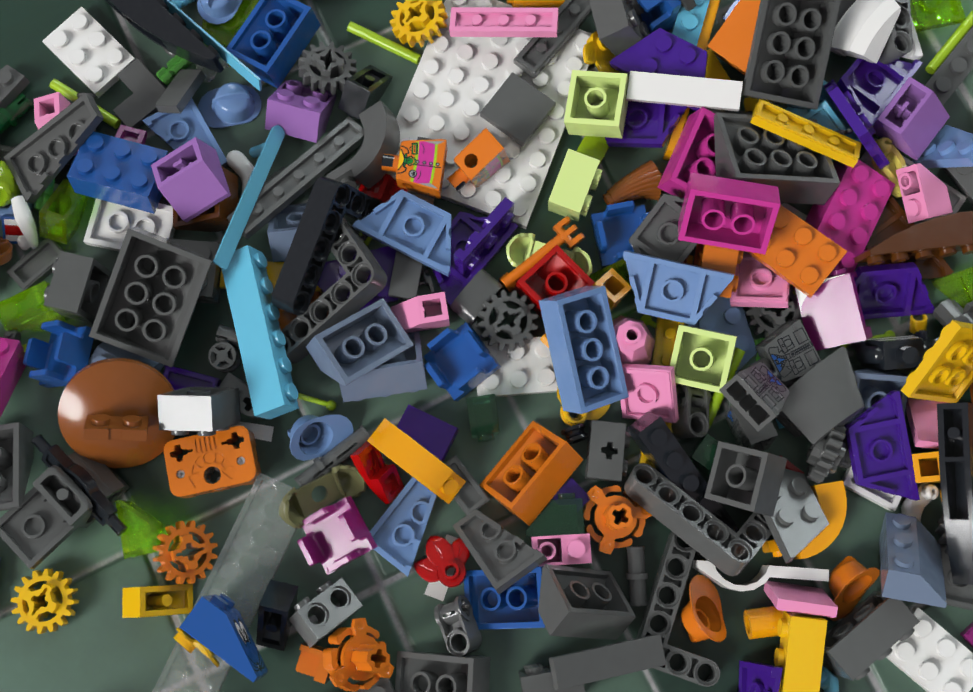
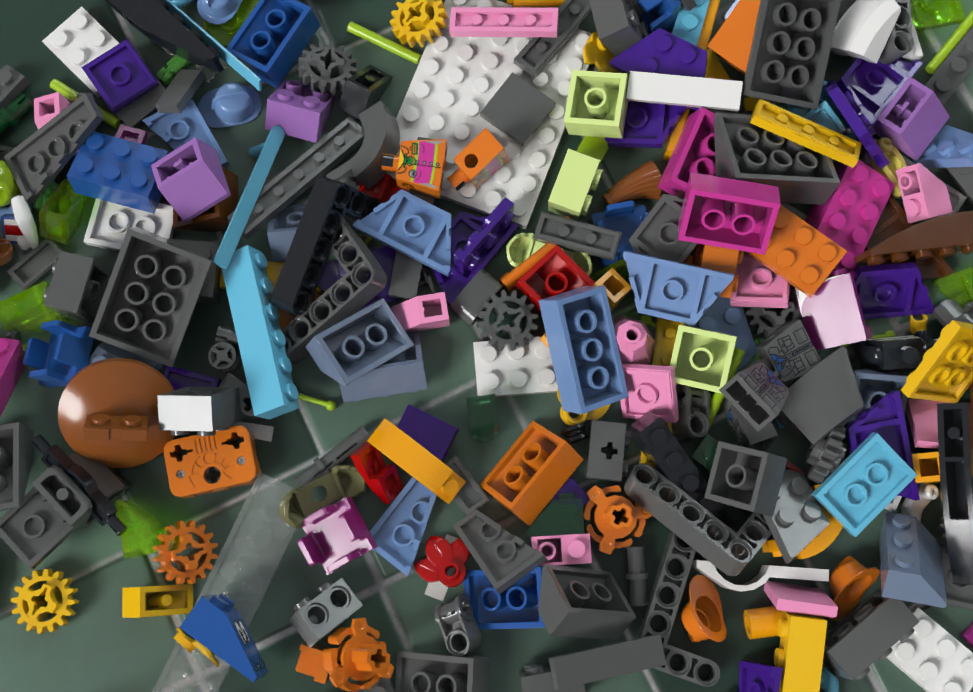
white arm [226,150,254,194] -> none
black slope [256,579,298,651] -> none
medium blue piece [287,414,354,461] -> none
blue panel [423,322,501,401] -> none
none -> dark purple tile [81,39,159,114]
none -> dark grey tile [533,211,622,261]
none -> medium azure plate [812,432,917,537]

